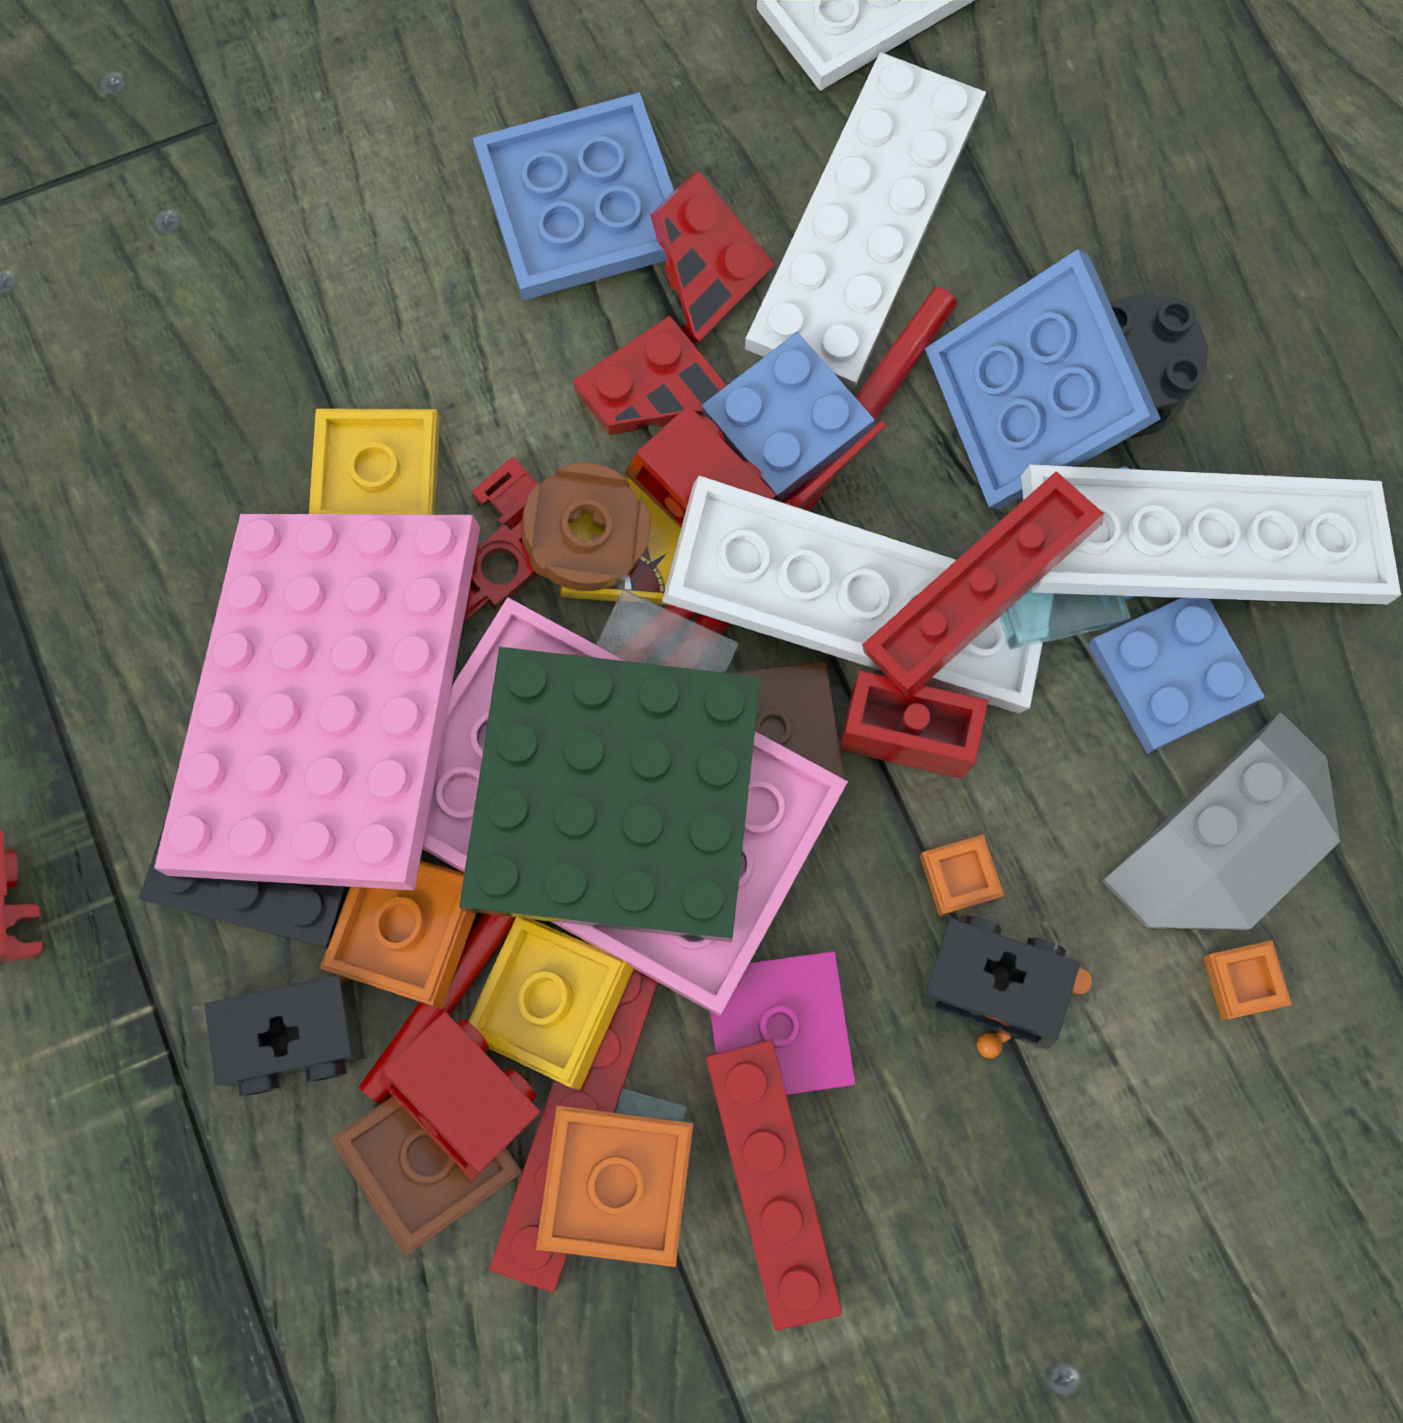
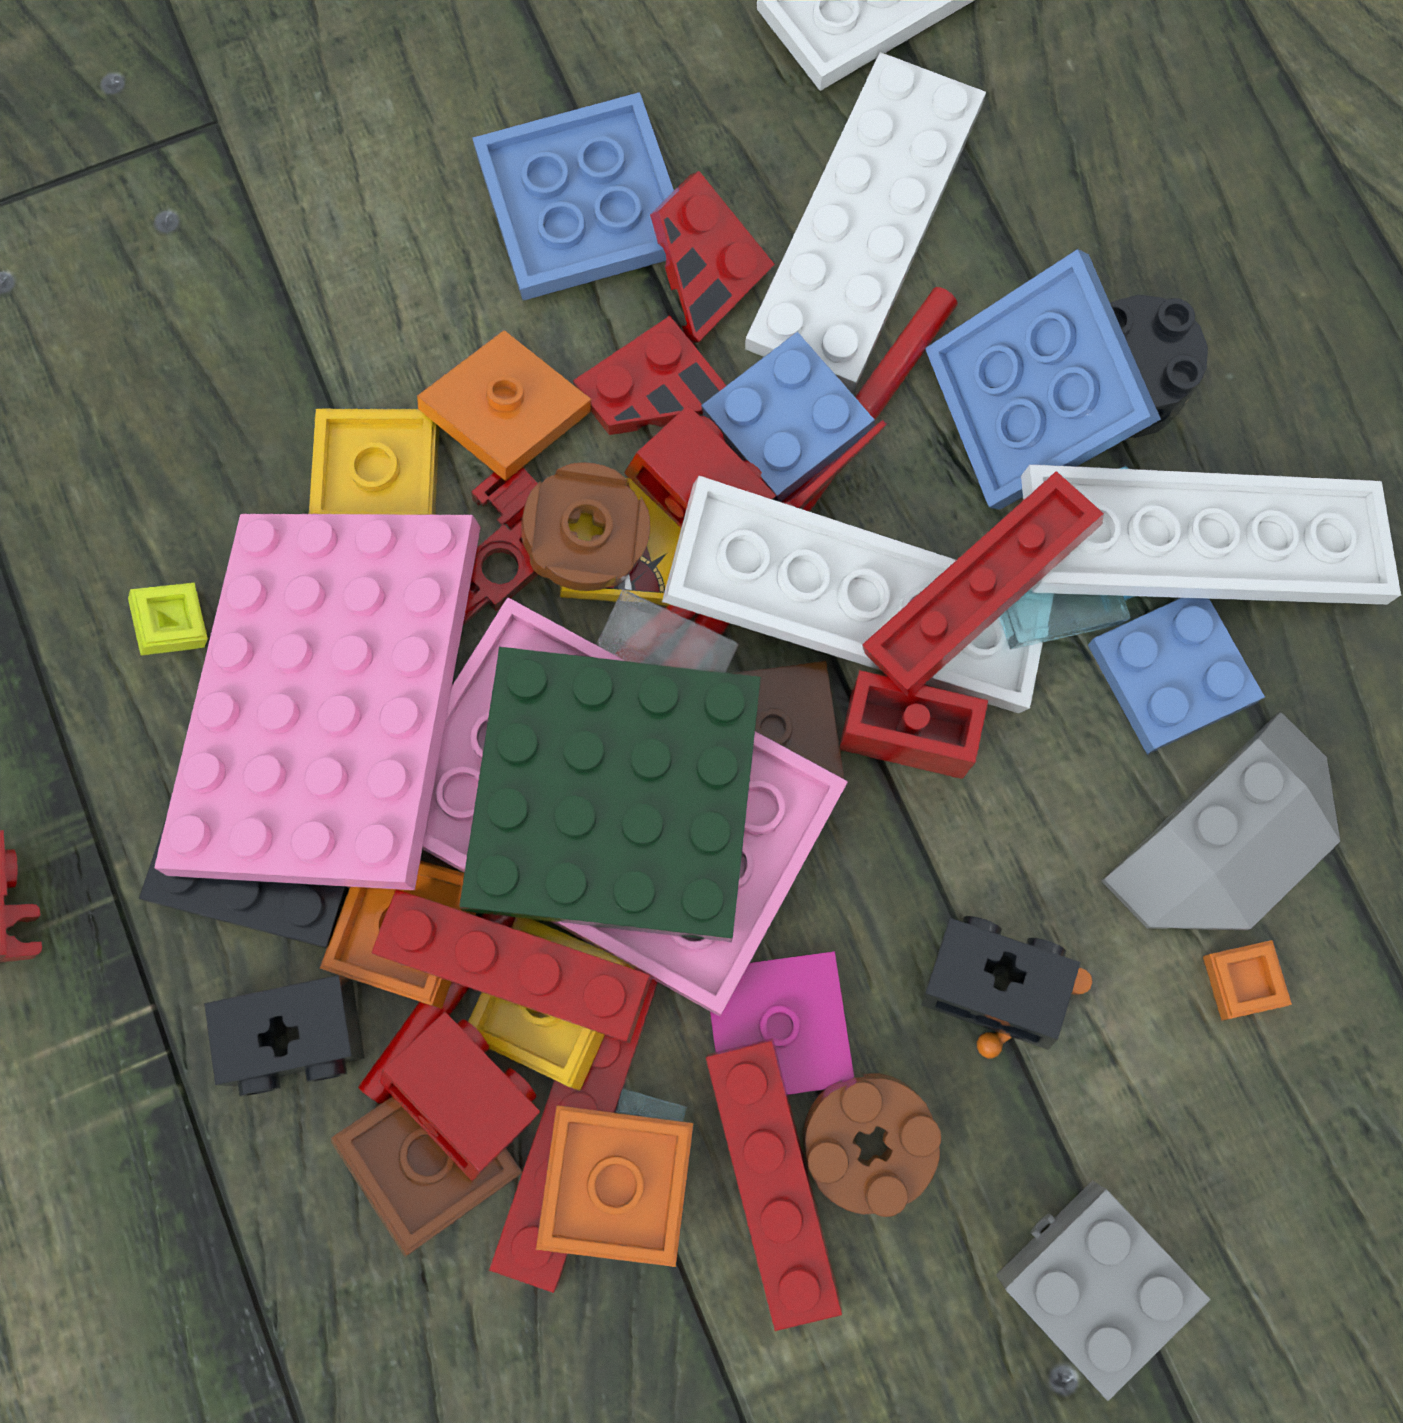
orange tile [920,834,1004,917] -> none
none -> neon yellow tile [128,583,208,656]
none -> red plate [371,889,652,1043]
none -> orange plate [417,330,591,481]
none -> dark orange plate [803,1073,941,1217]
none -> light grey brick [996,1180,1211,1401]

